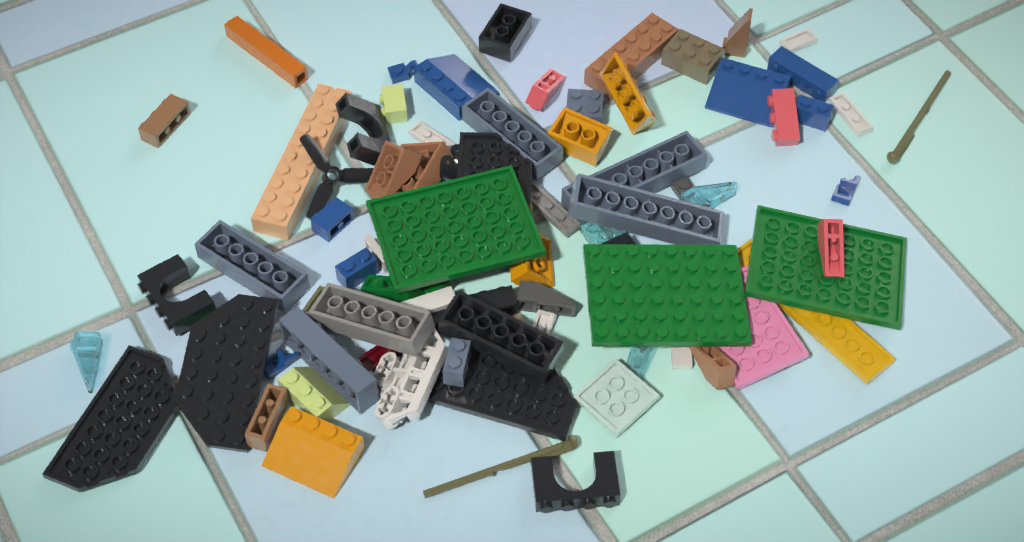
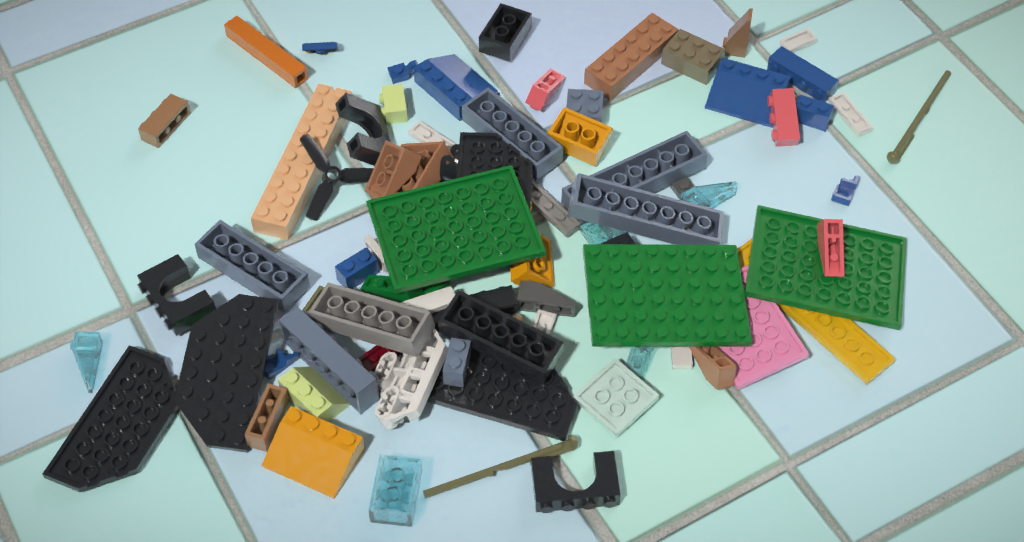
blue brick [310,197,354,242] -> none
light orange slope [600,52,656,135] -> none
none -> blue plate [302,42,338,53]
none -> clear light blue brick [368,454,422,527]

